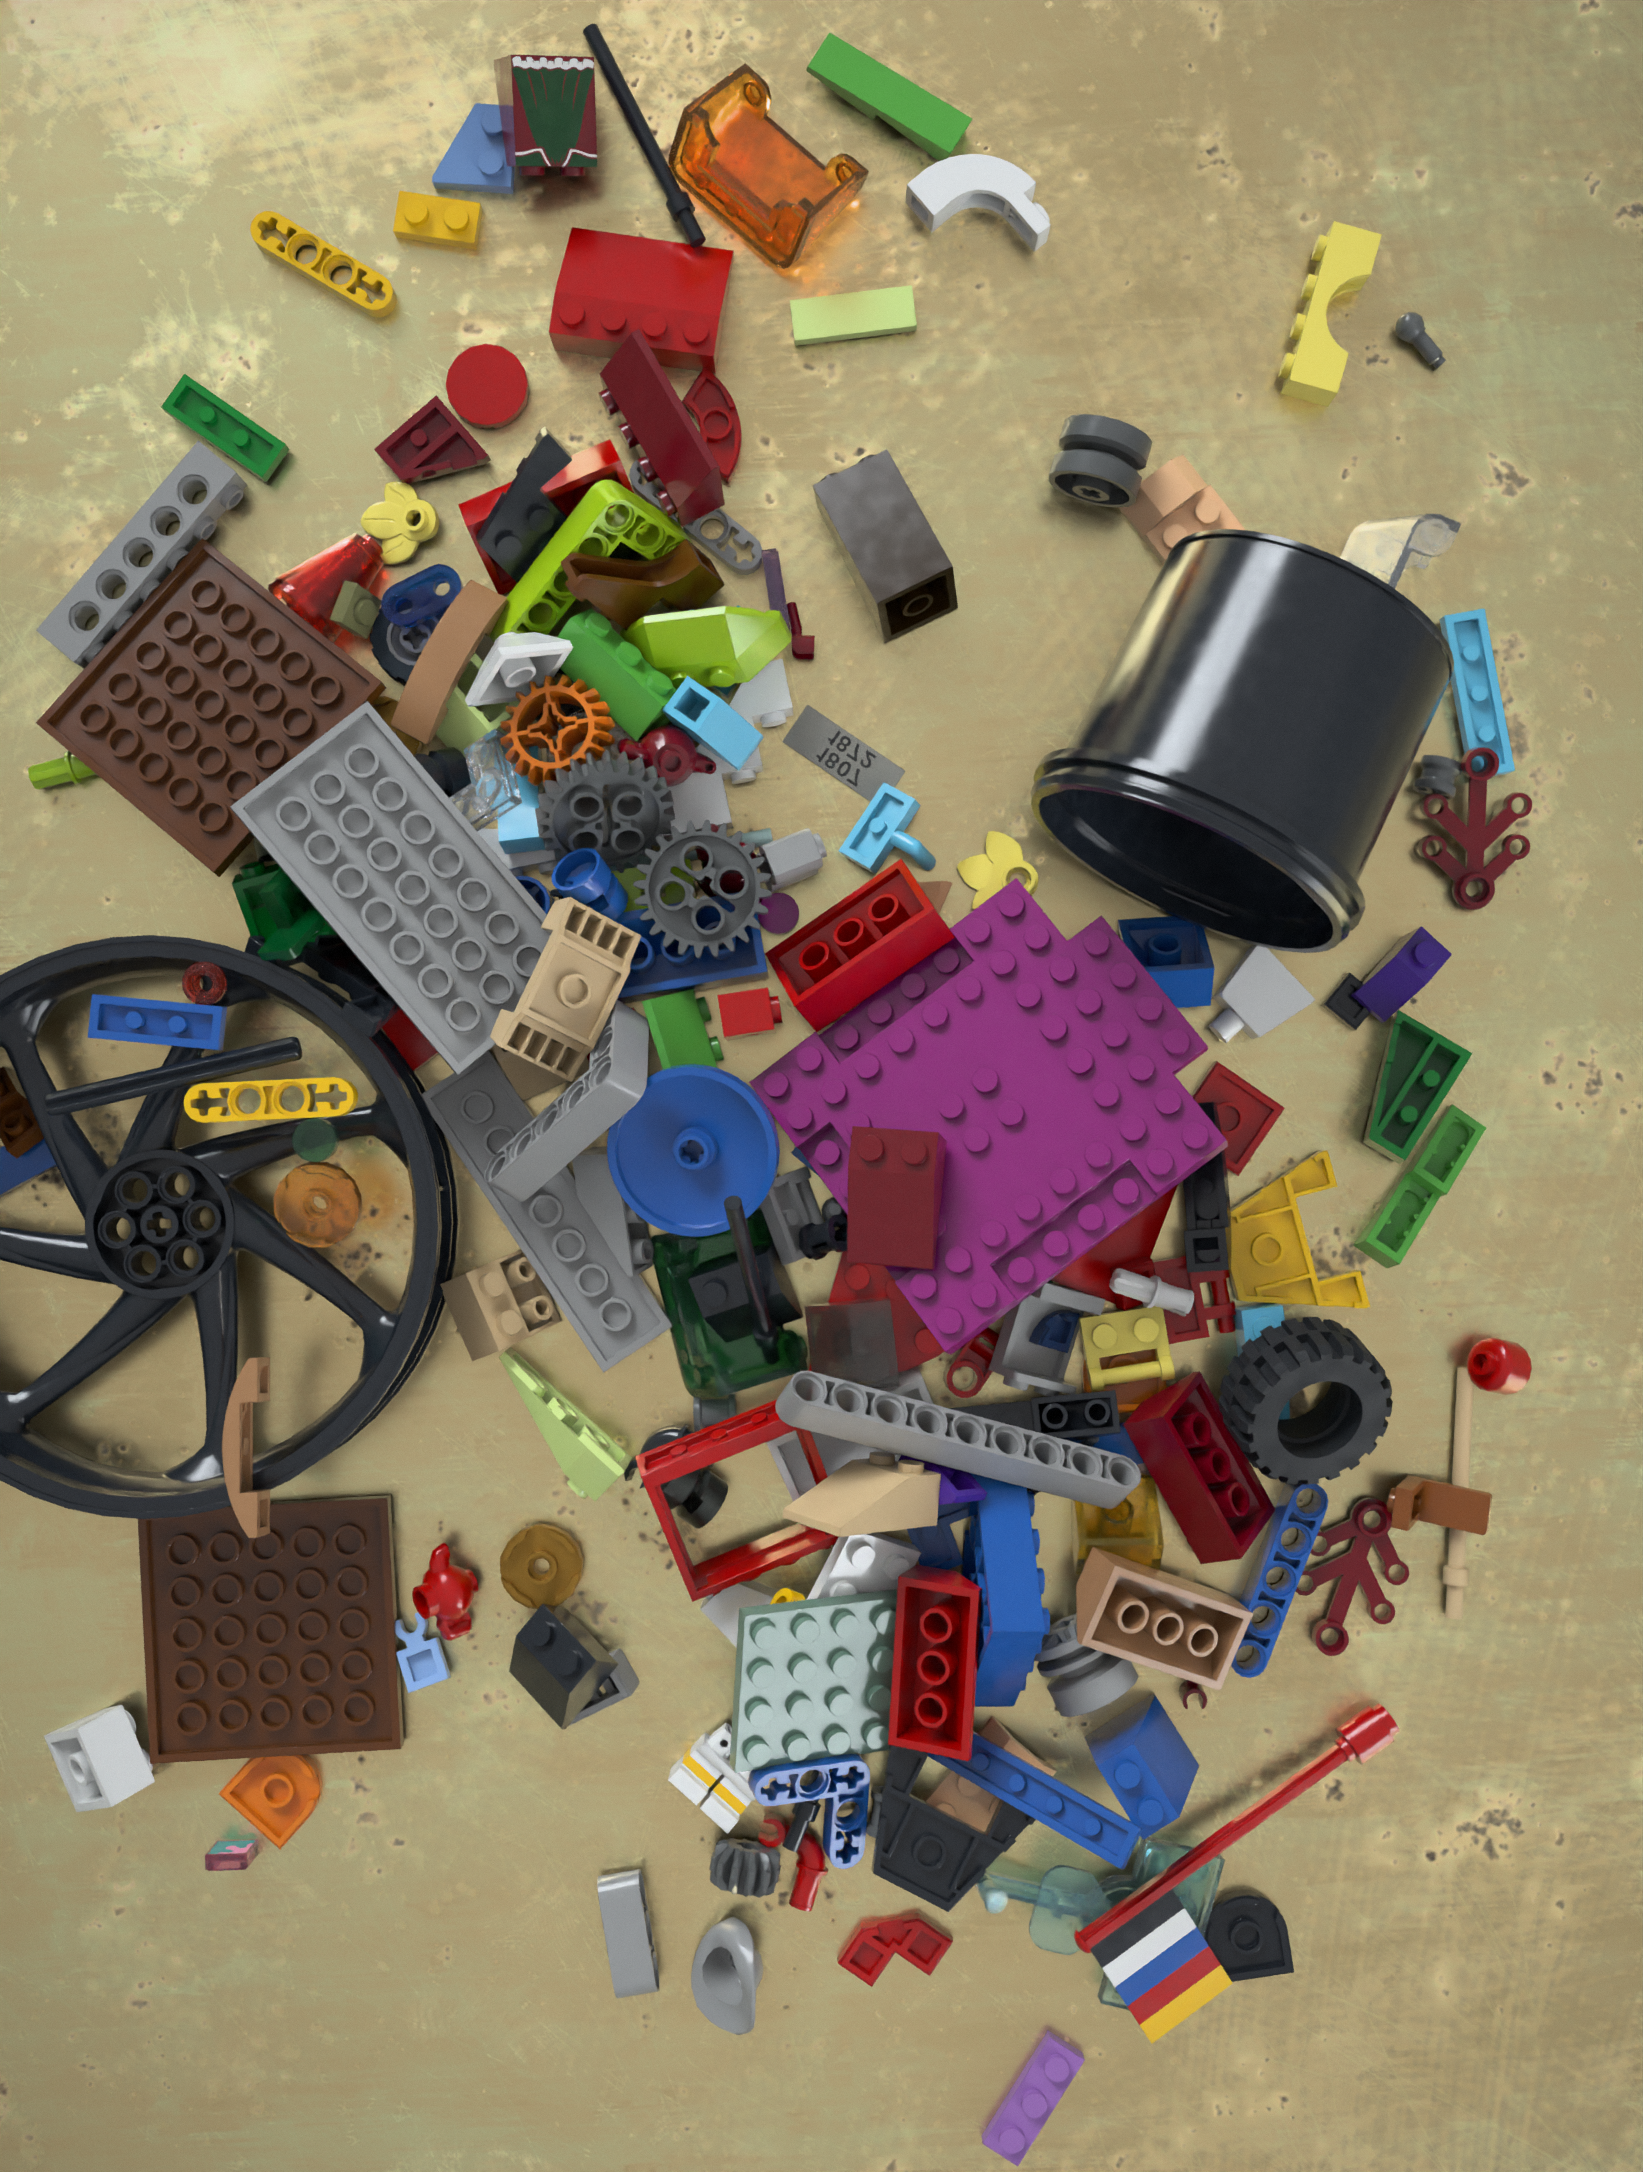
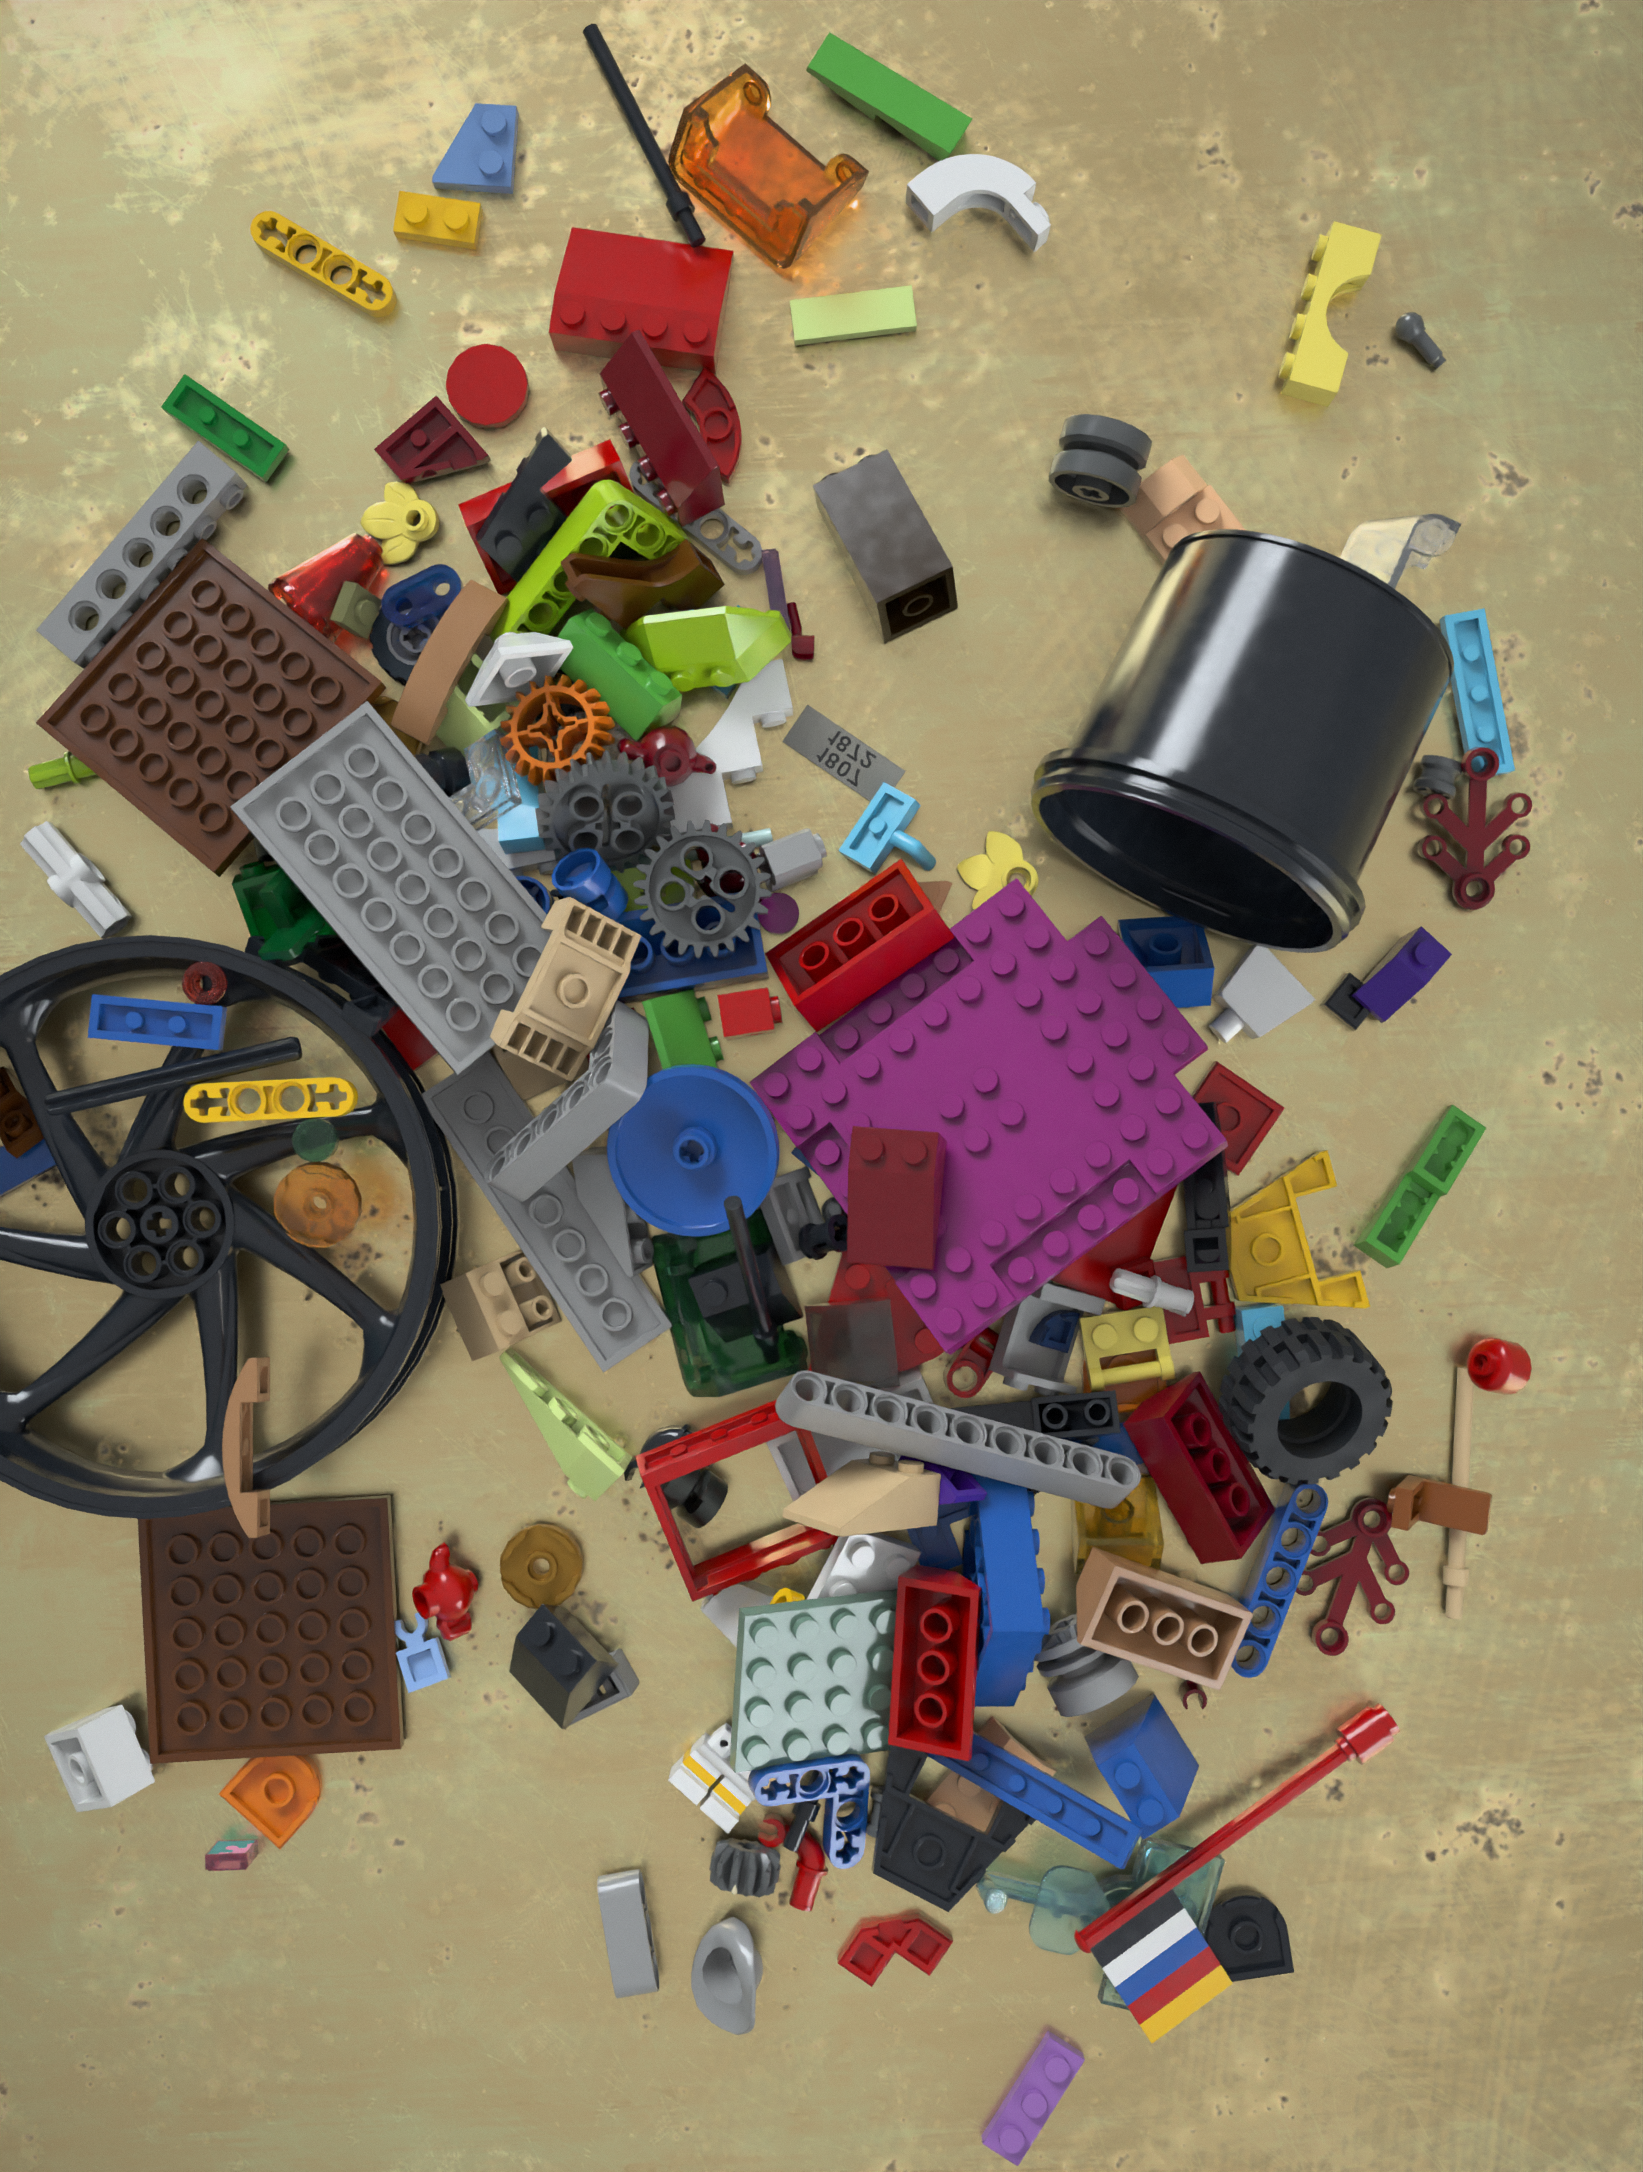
slope [494,55,597,176] -> none
medium azure slope [662,676,764,771] -> none
dark grey bush [693,1394,737,1432] -> none
green wedge [1363,1010,1473,1164] -> none
none -> white piece [20,821,132,939]

